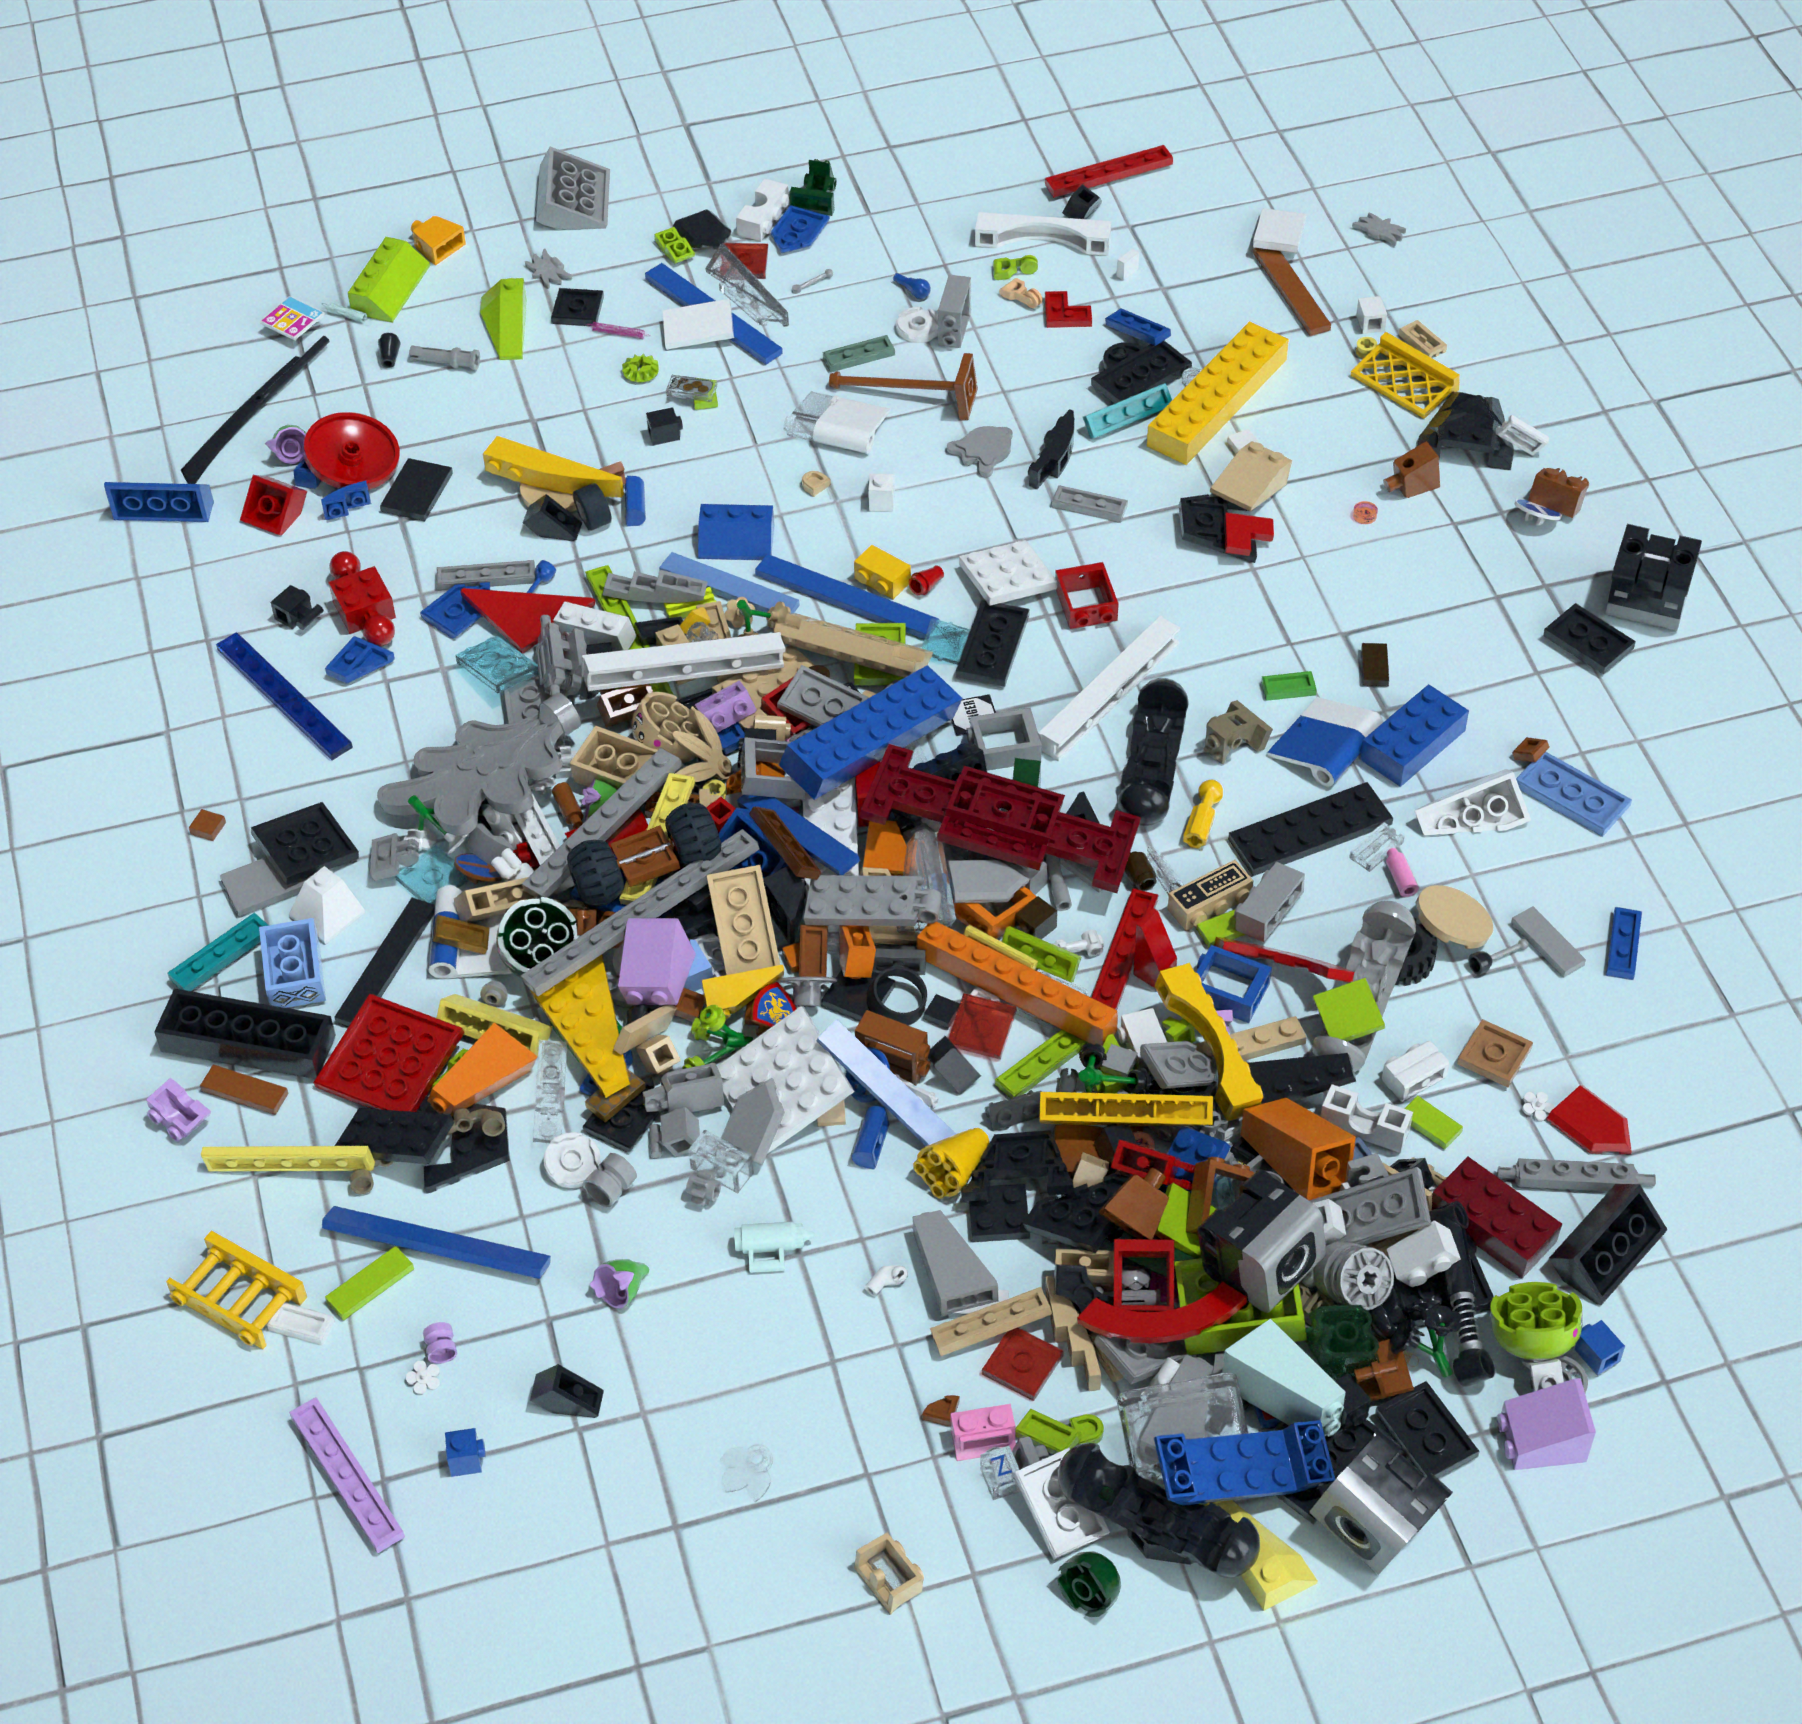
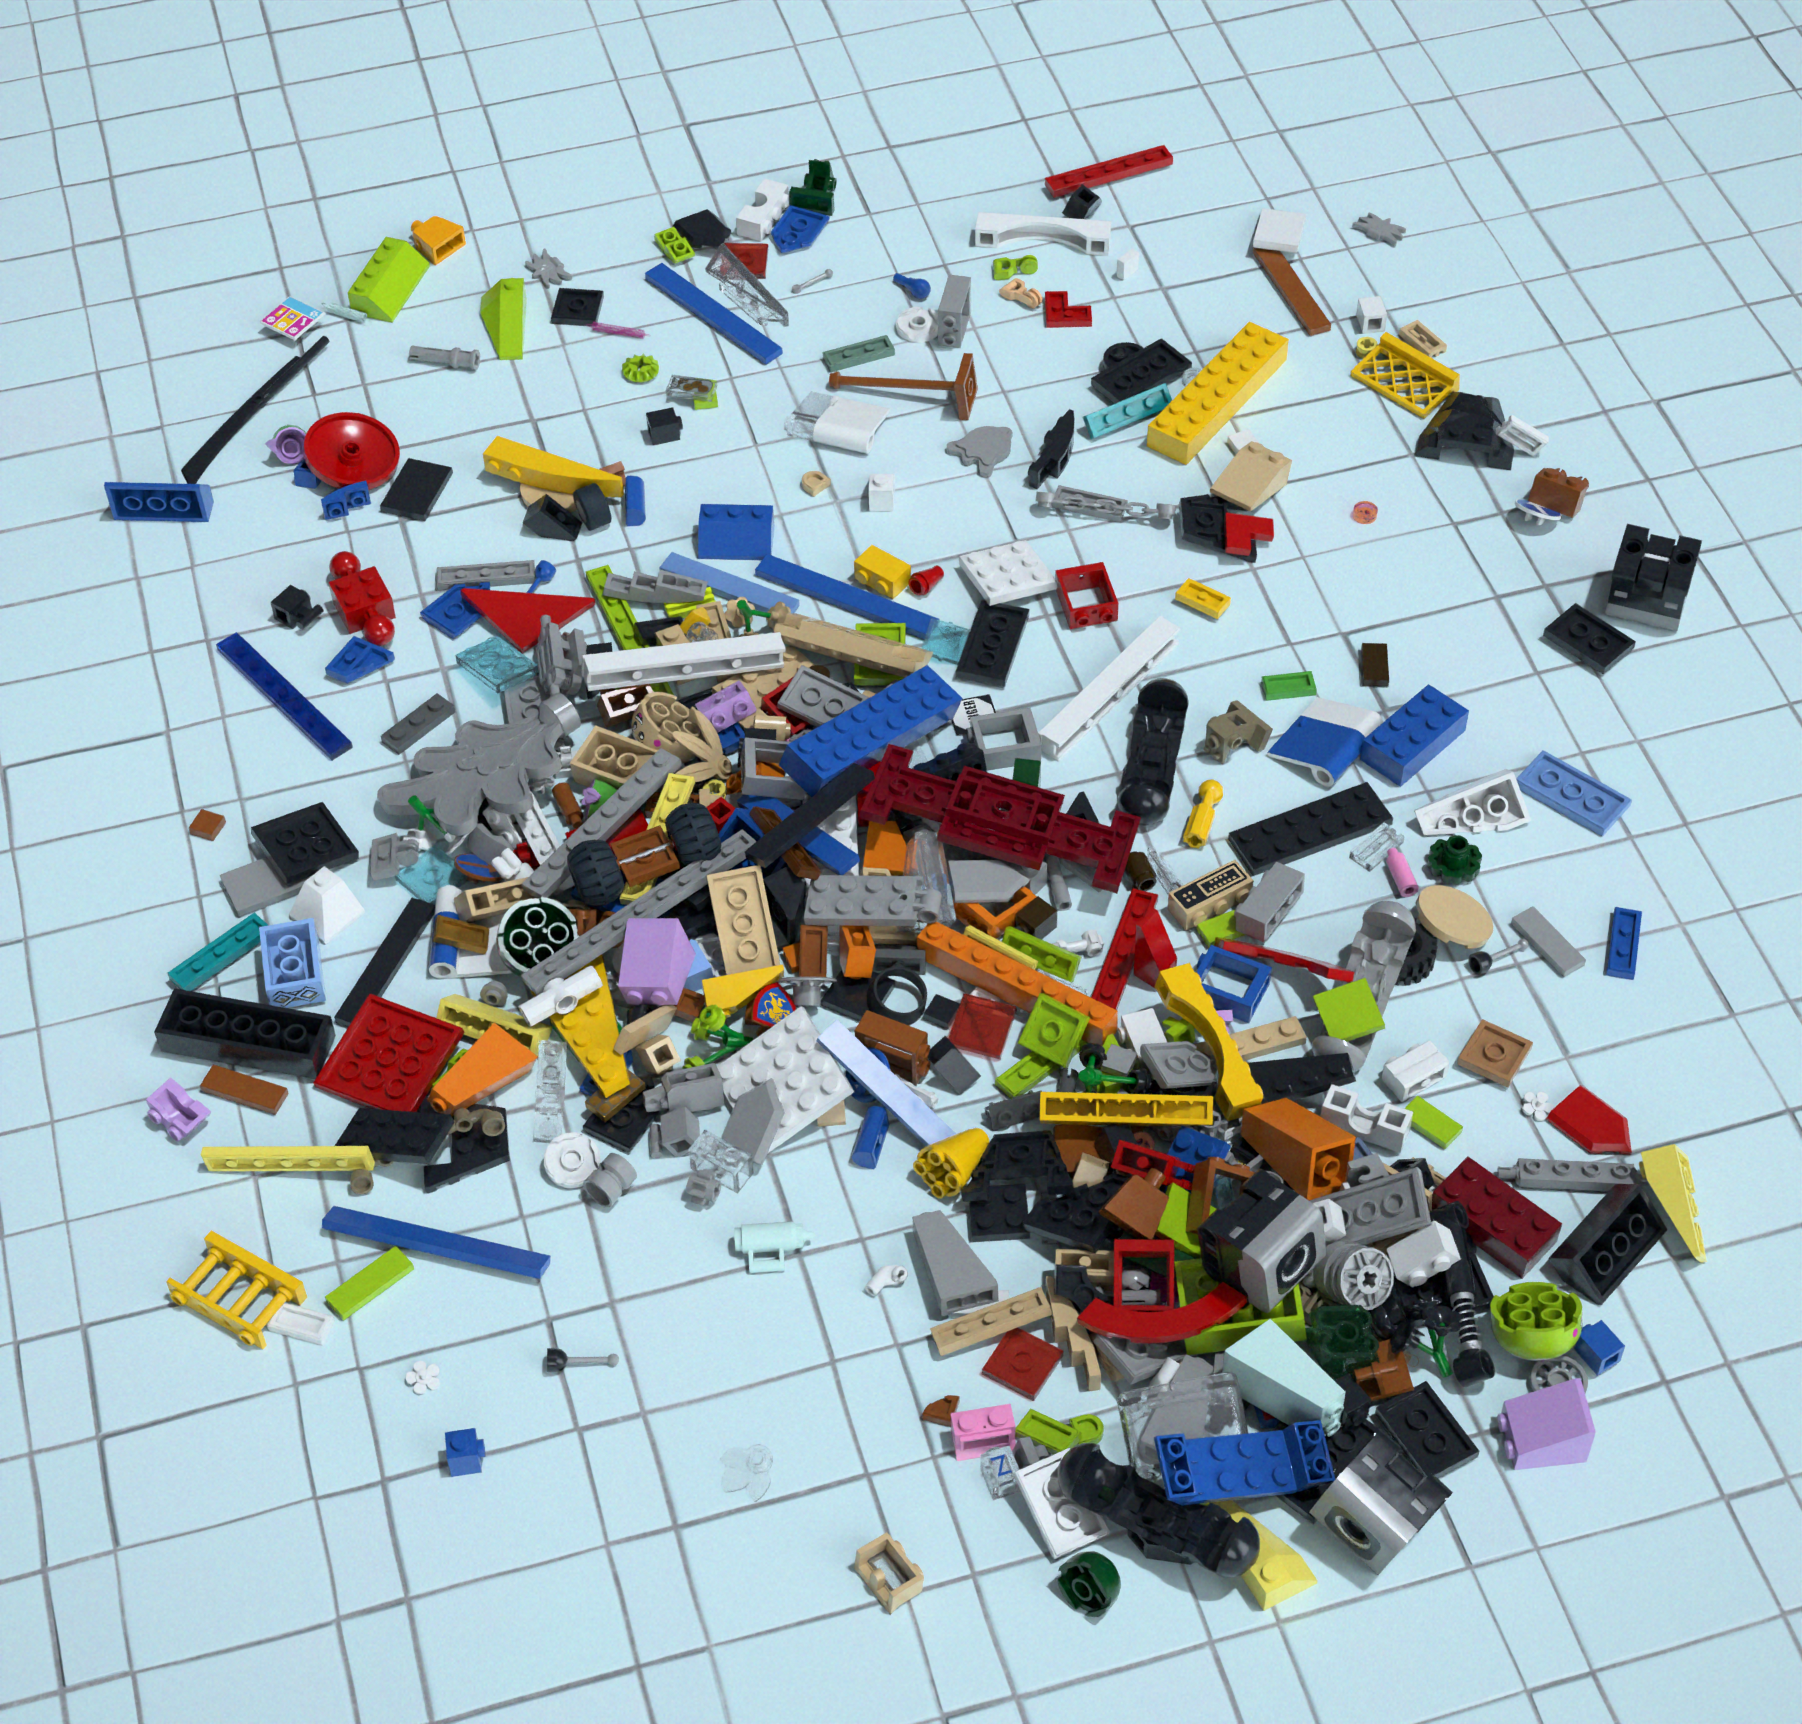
red slope [240,475,307,535] -> none
lavender plate [289,1397,405,1553] -> none
black cone [378,333,401,368] -> none
lavender wheel [423,1322,457,1364] -> none
black slope [530,1364,604,1418] -> none
light grey slope [536,146,610,229] -> none
white brick [553,602,636,652] -> none
lavender hat [590,1259,649,1308] -> none
white tile [663,299,734,350] -> none
blue tile [1105,308,1171,346] -> none
dark orange torso [1383,441,1440,498] -> none
dark orange tile [1512,737,1550,762] -> none
white bracket [1522,1358,1564,1391] -> none
none -> dark grey plate [381,693,455,755]
none -> white piece [518,966,603,1027]
none -> hinge [547,1348,619,1372]
none -> black tile [744,763,875,868]
none -> lime tile [1018,993,1090,1068]
none -> light grey piece [1036,492,1176,519]
none -> yellow plate [1175,578,1231,619]
none -> dark green plant [1427,835,1482,885]
none -> light yellow wedge [1639,1144,1707,1263]

